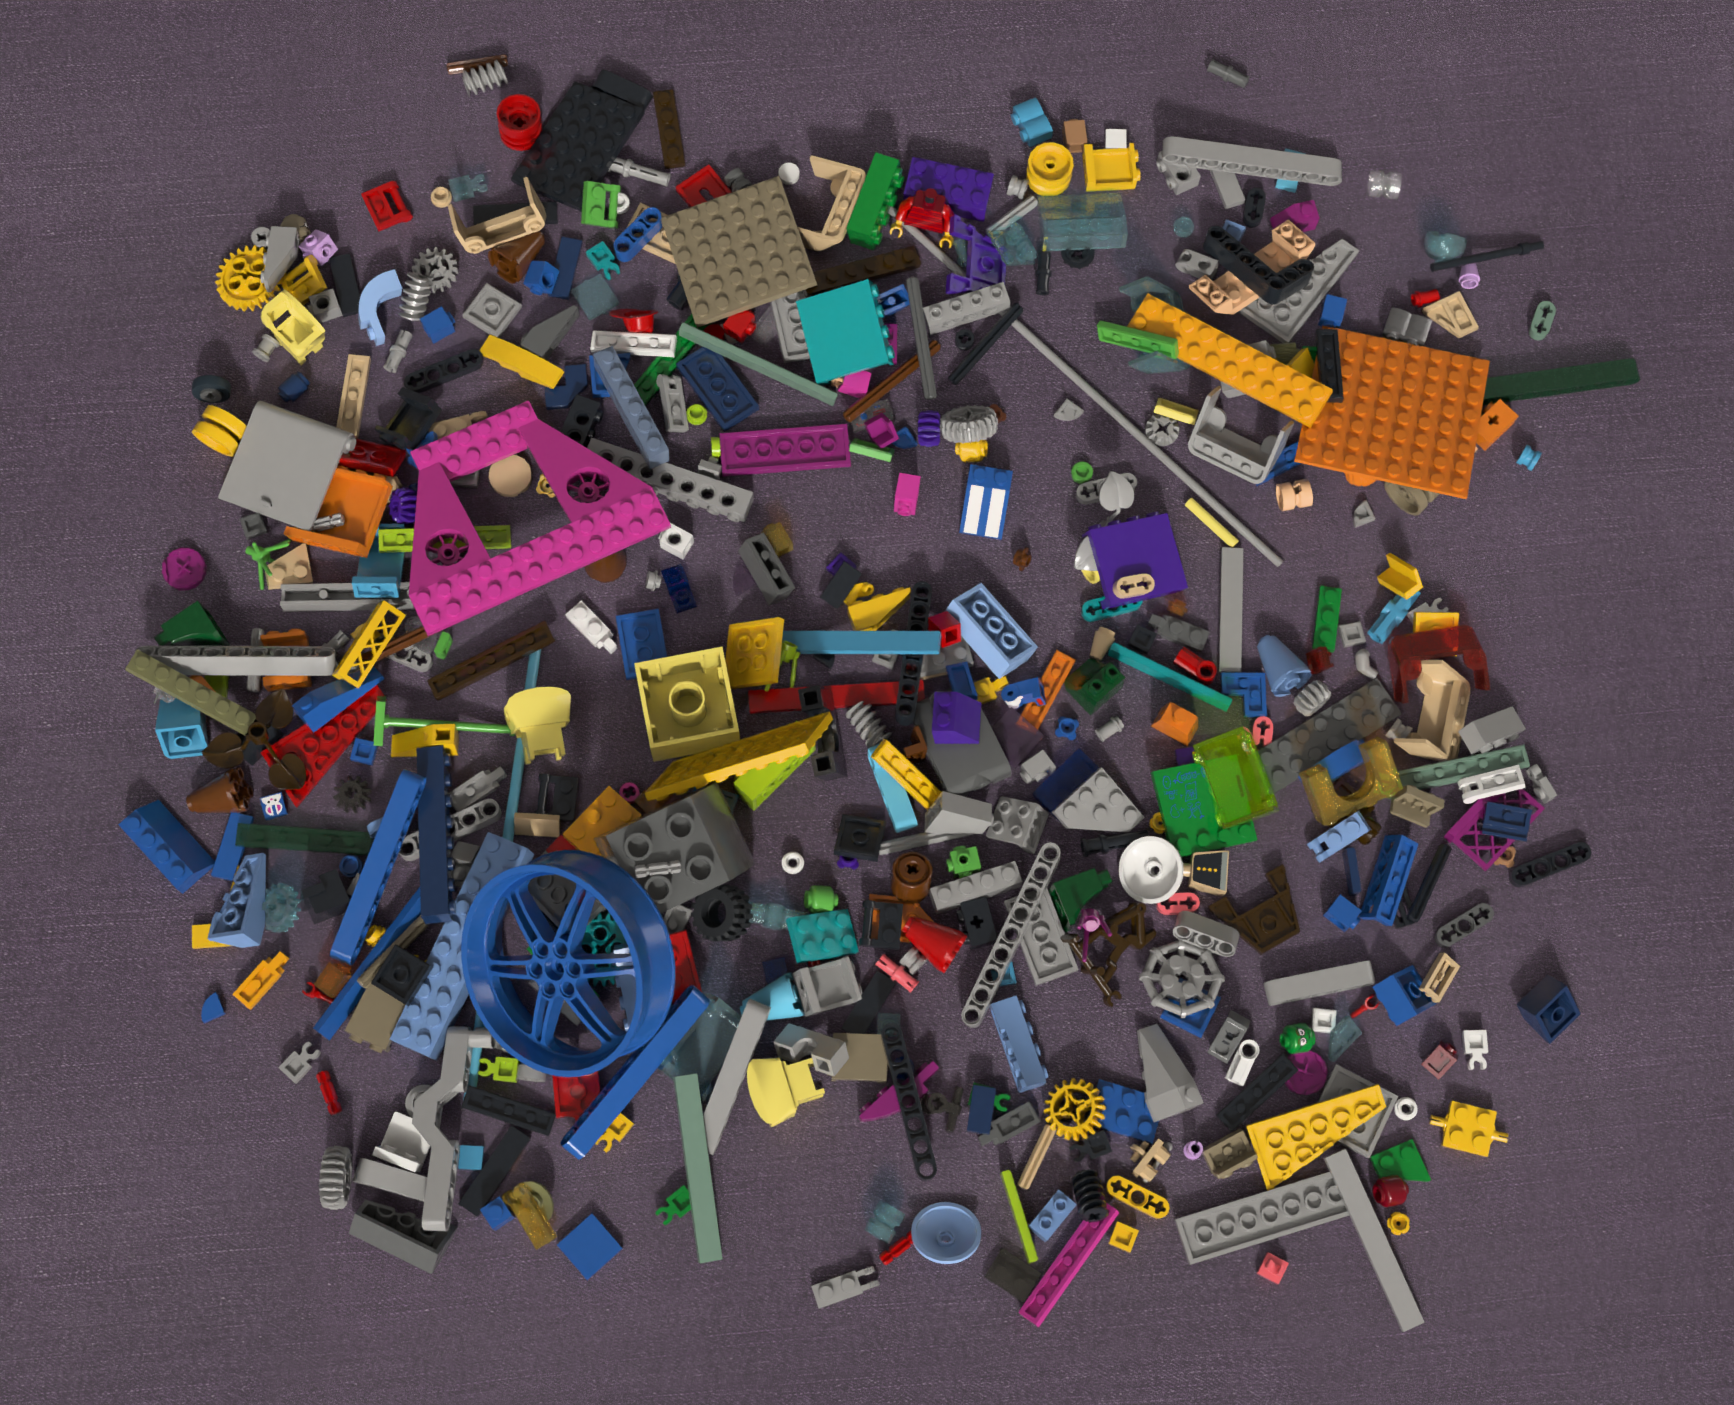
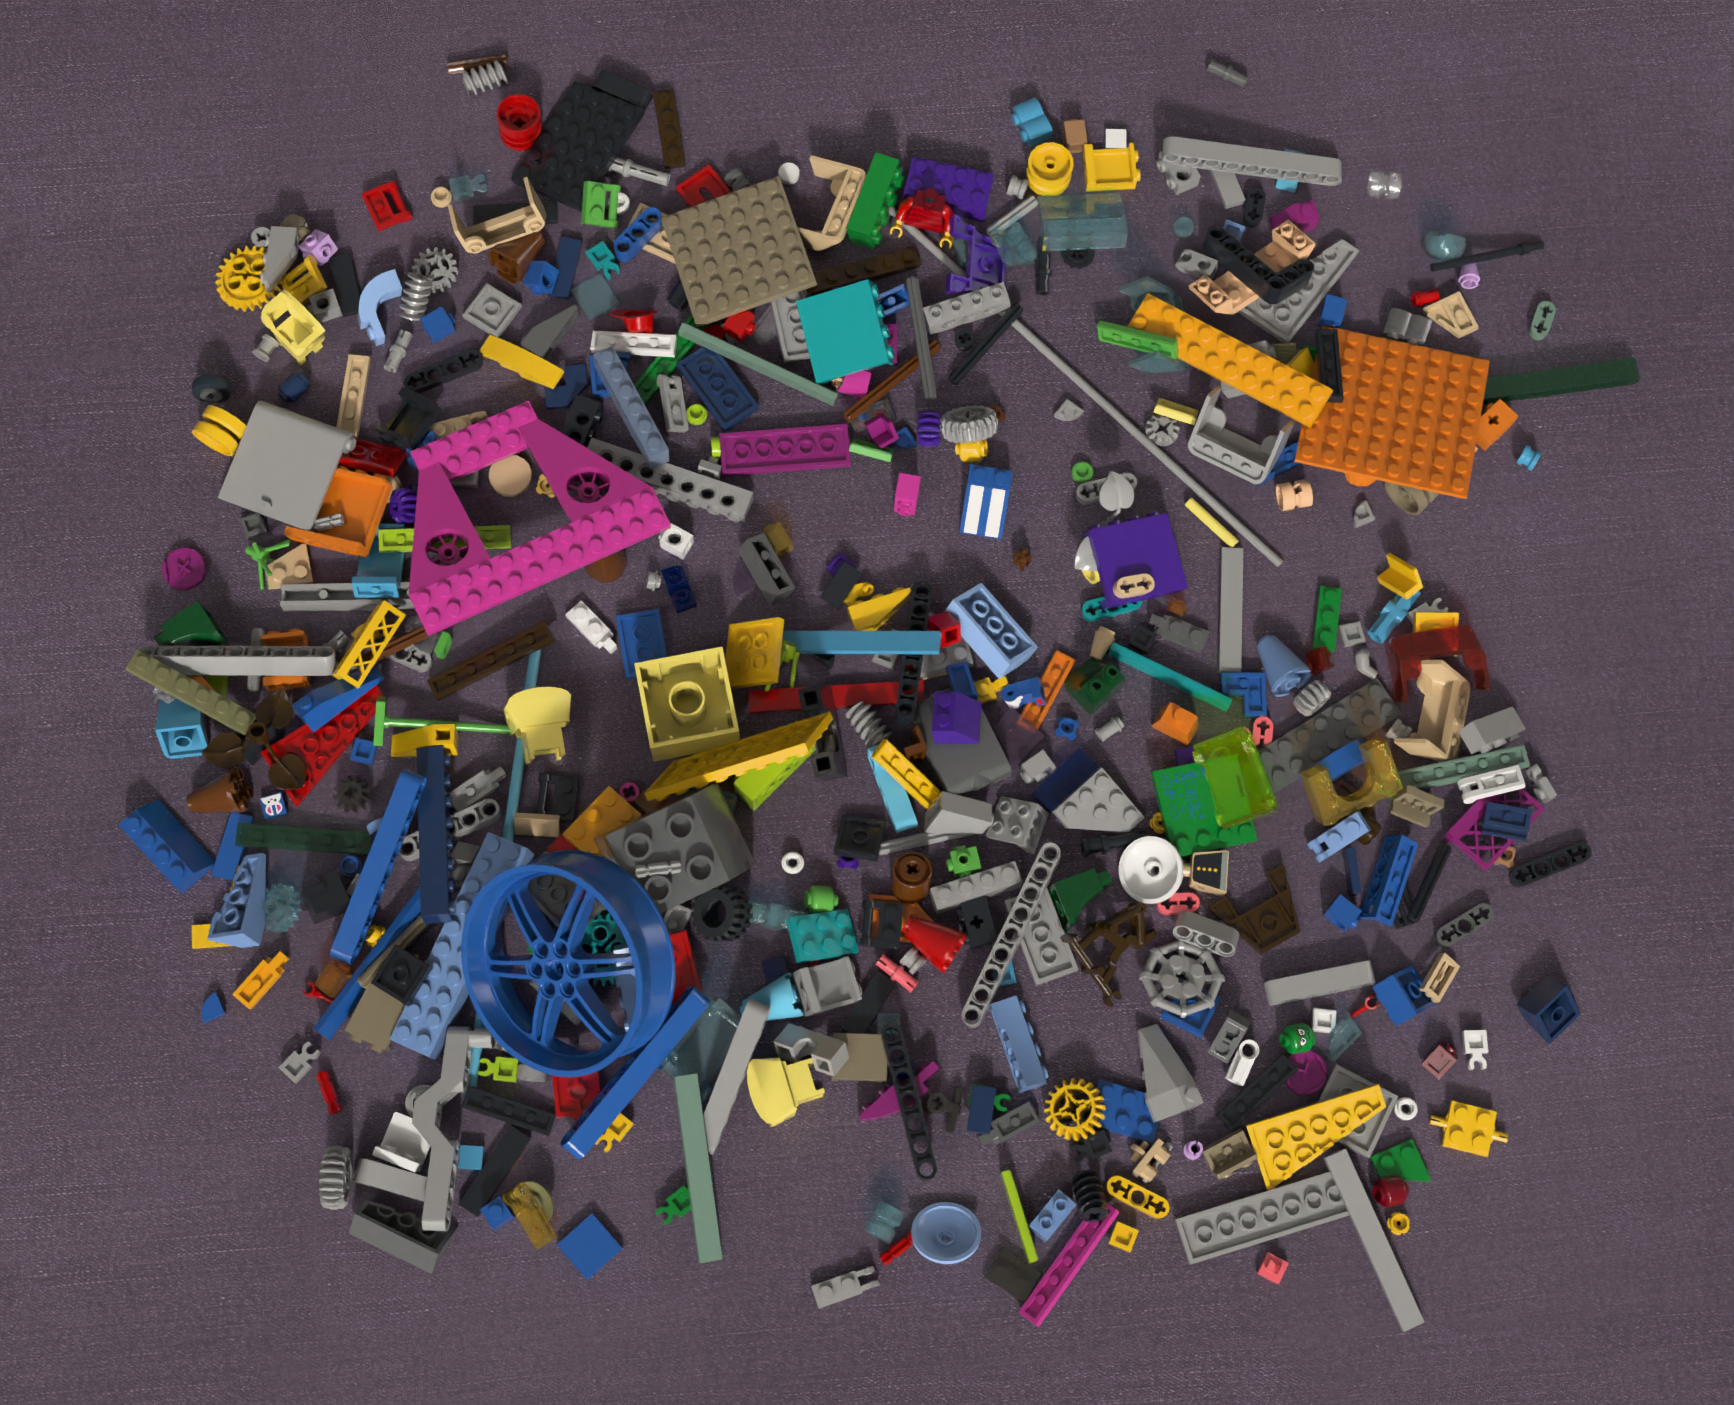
tan axle [1018,1124,1056,1189] -> none
magenta plant [1077,908,1112,962] -> none
red piece [1173,647,1216,685] -> none

